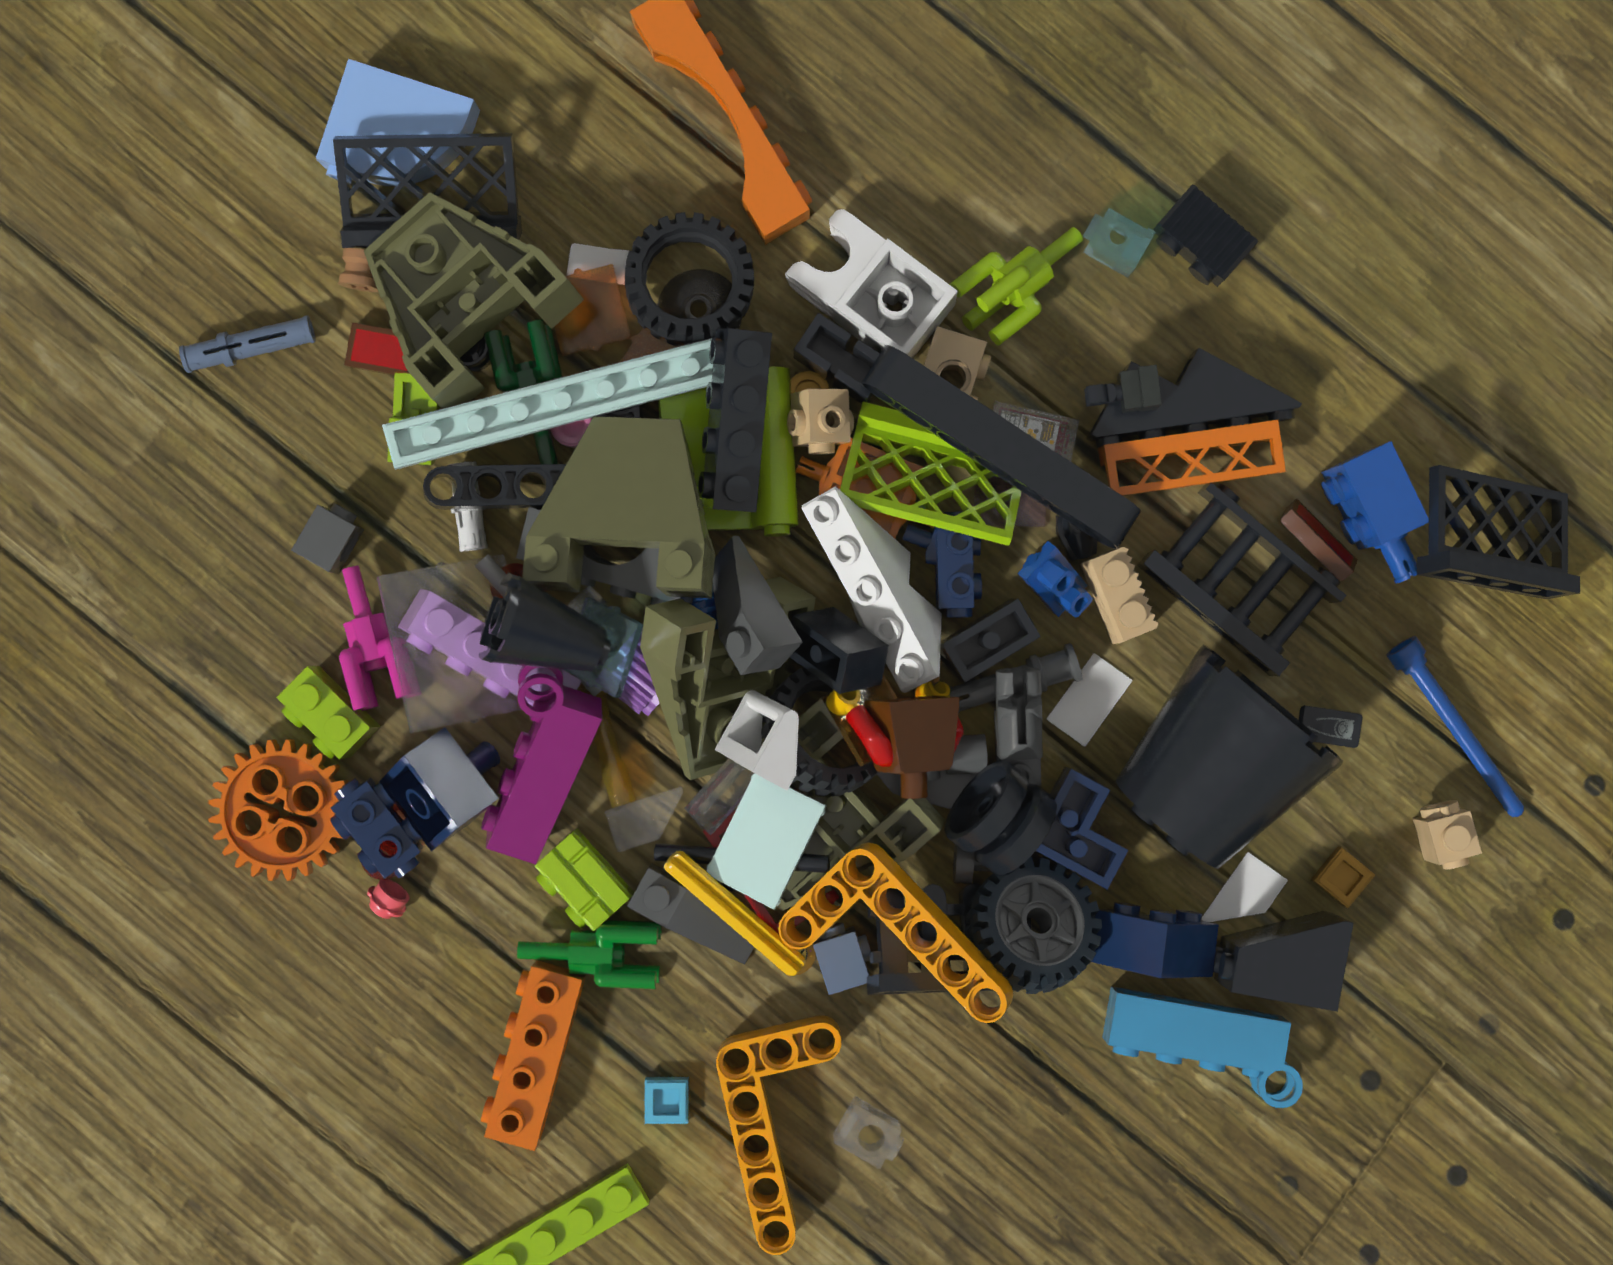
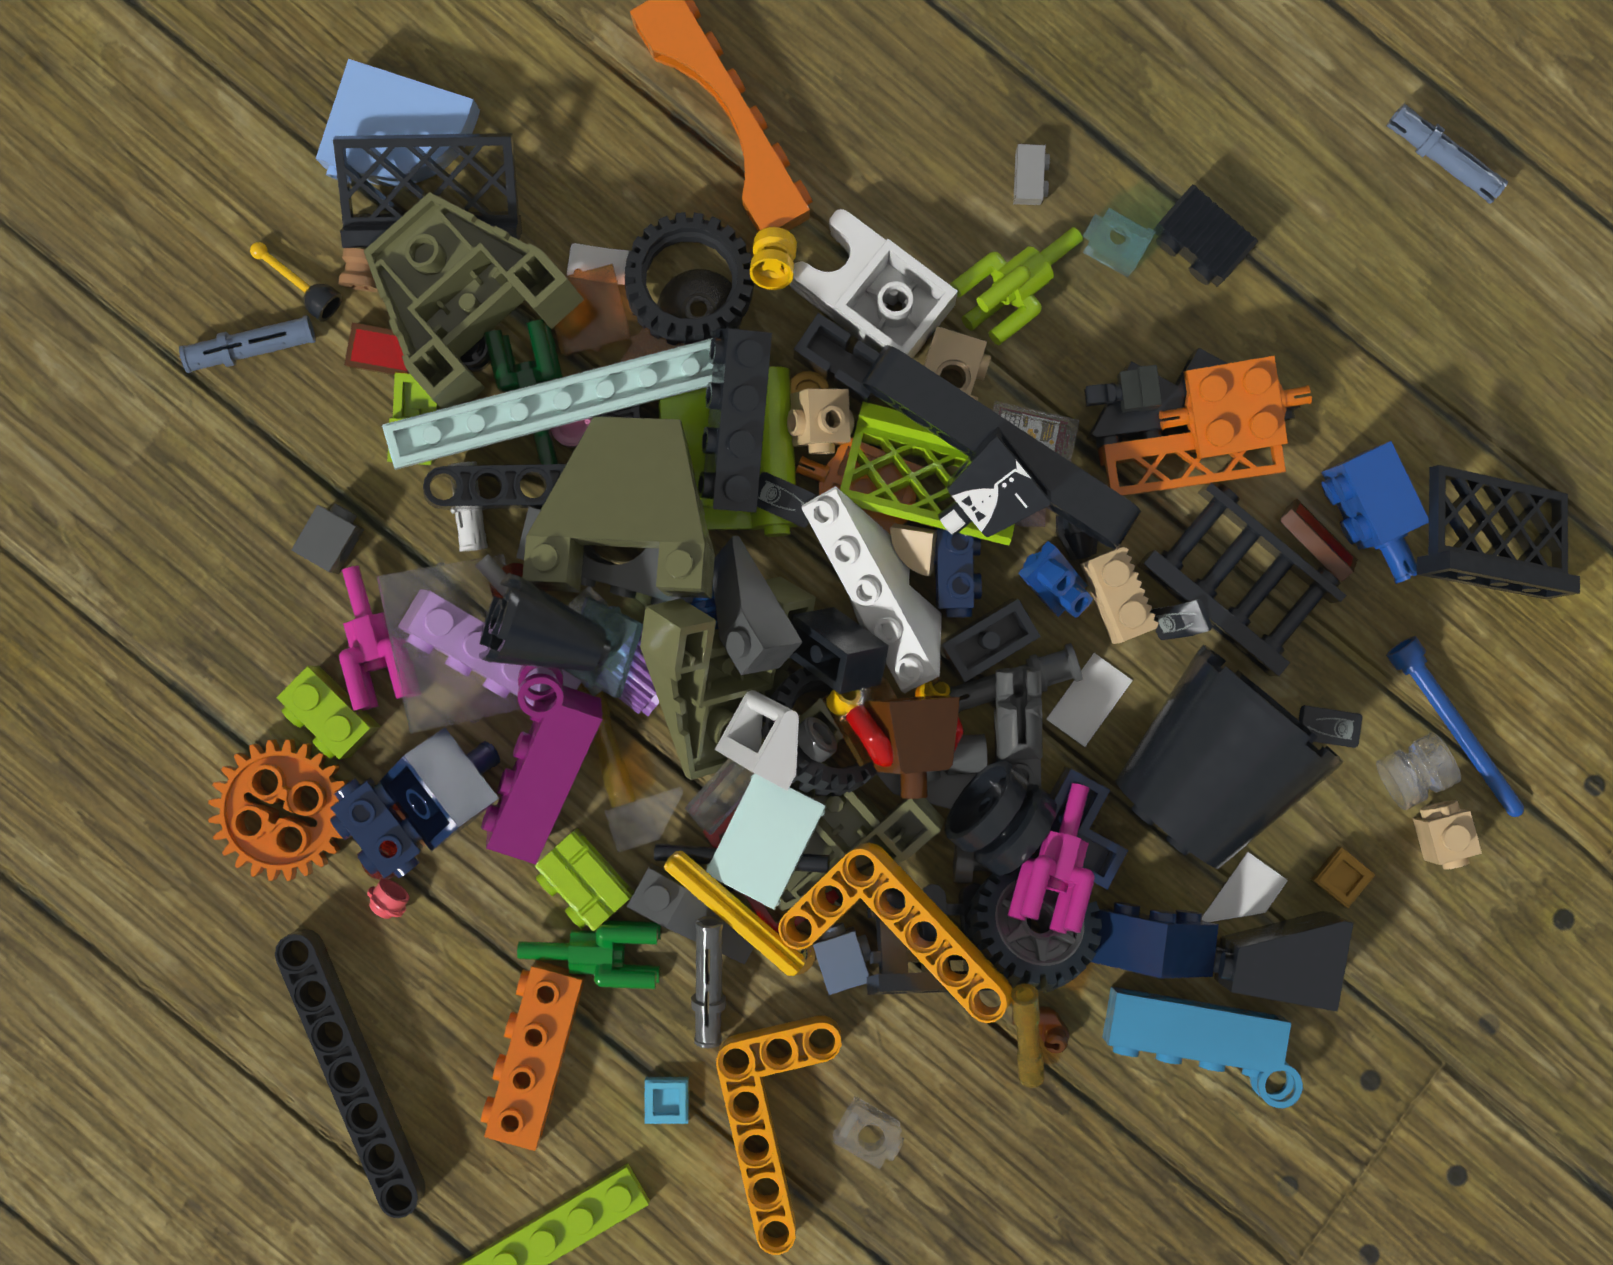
none -> black hinge [250,242,343,322]
none -> black beam [275,929,426,1218]
none -> dark grey pin [691,916,726,1048]
none -> yellow wheel [750,227,797,290]
none -> black sticker [757,472,818,528]
none -> dark grey tile [798,717,837,762]
none -> tan tile [890,524,937,576]
none -> black torso [938,427,1051,537]
none -> dark pink plant [1008,783,1095,934]
none -> clear yellow piece [1011,984,1045,1088]
none -> reddish brown arm [1012,1003,1070,1053]
none -> light grey piece [1013,144,1050,205]
none -> black sticker [1150,599,1212,640]
none -> orange plate [1159,355,1312,459]
none -> clear wheel [1376,732,1461,810]
none -> sand blue pin [1386,103,1508,204]

